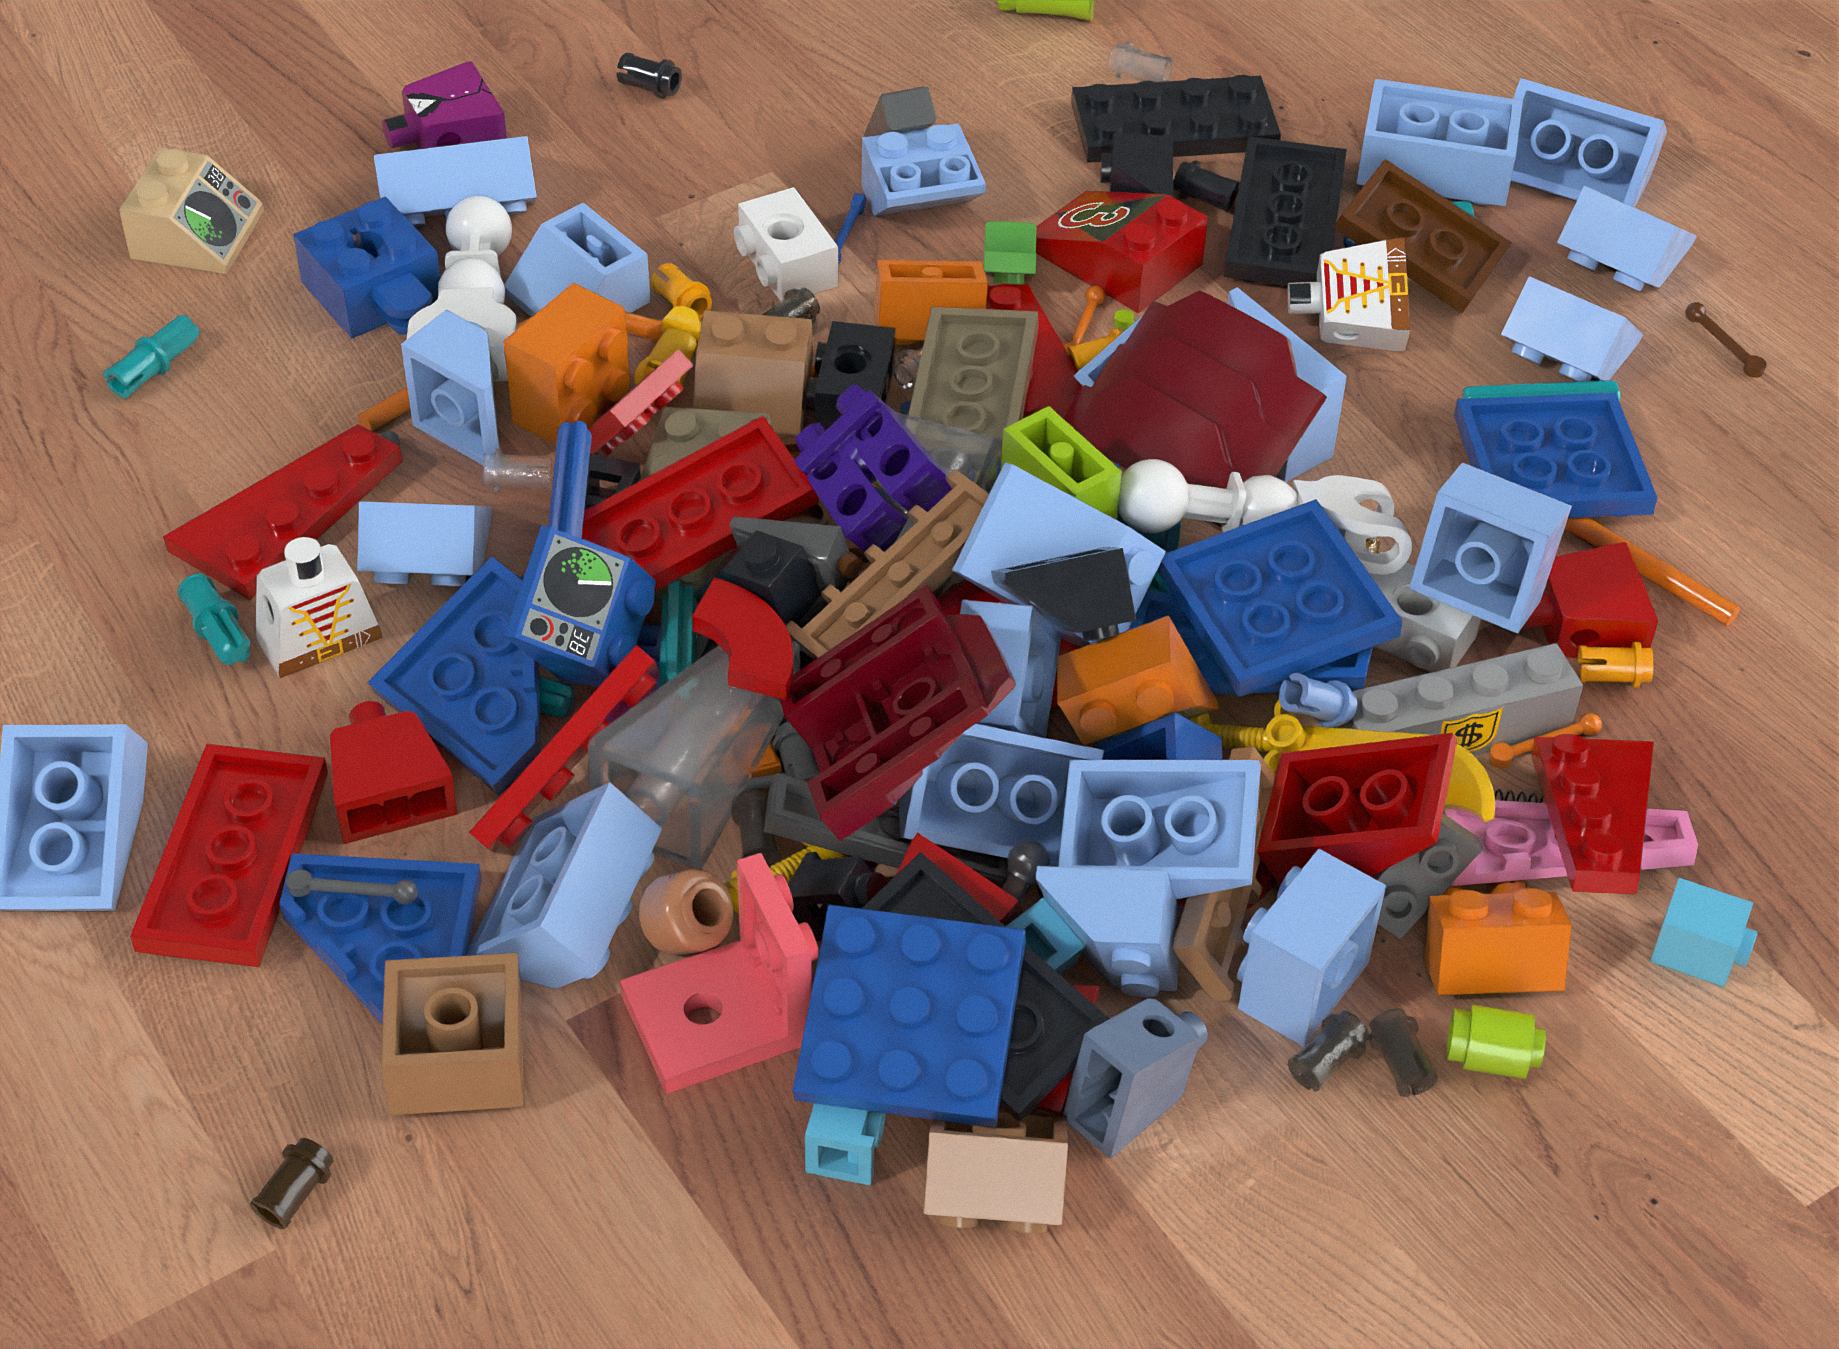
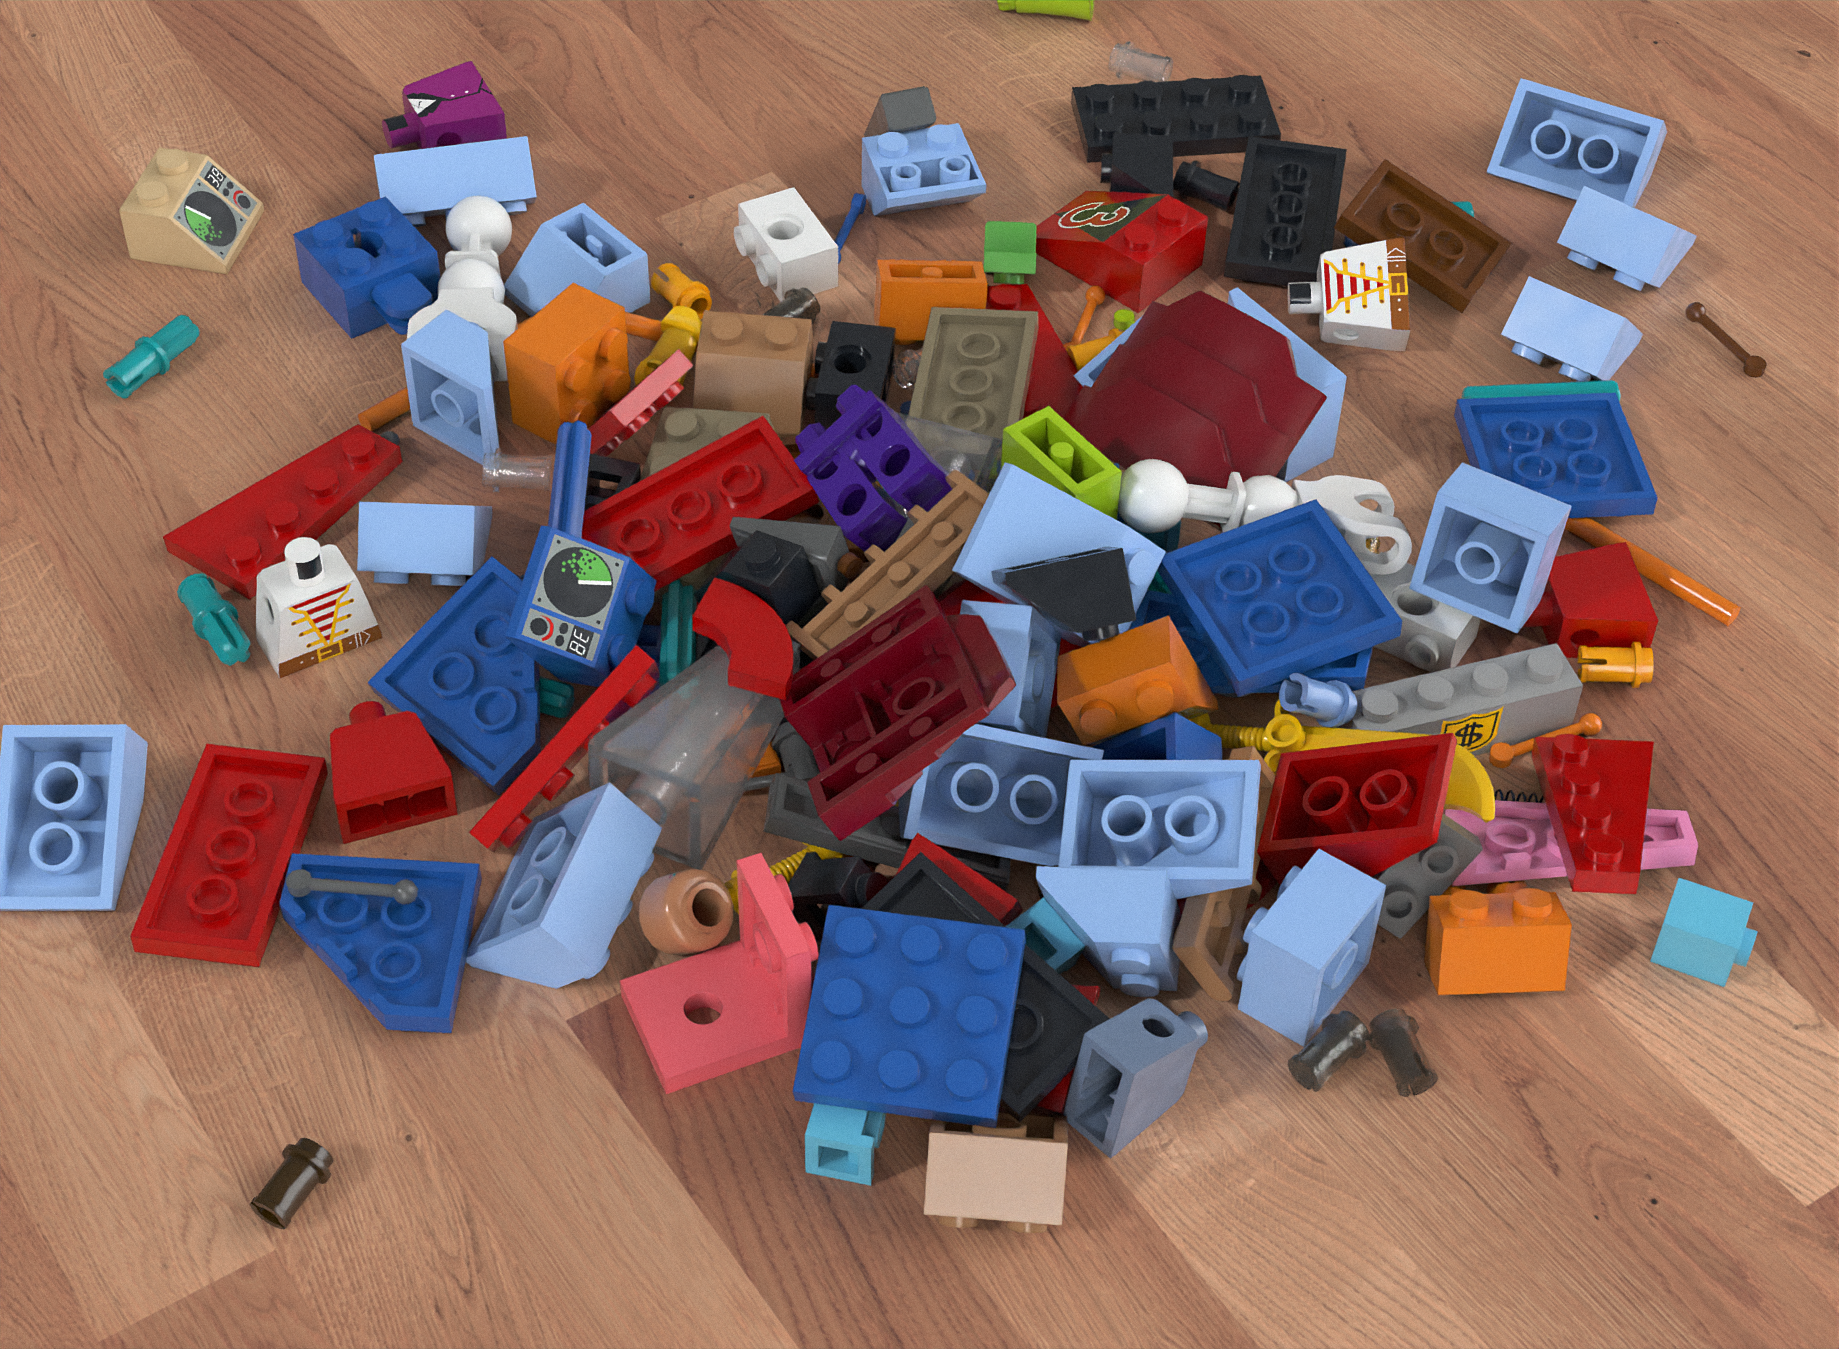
medium nougat slope [381,953,524,1115] -> none
black pin [617,52,682,98] -> none
clear smoke pin [731,788,782,867] -> none
flat silver piece [1002,840,1050,905] -> none
light blue slope [1356,79,1523,206] -> none
lime brick [1446,1004,1546,1079] -> none

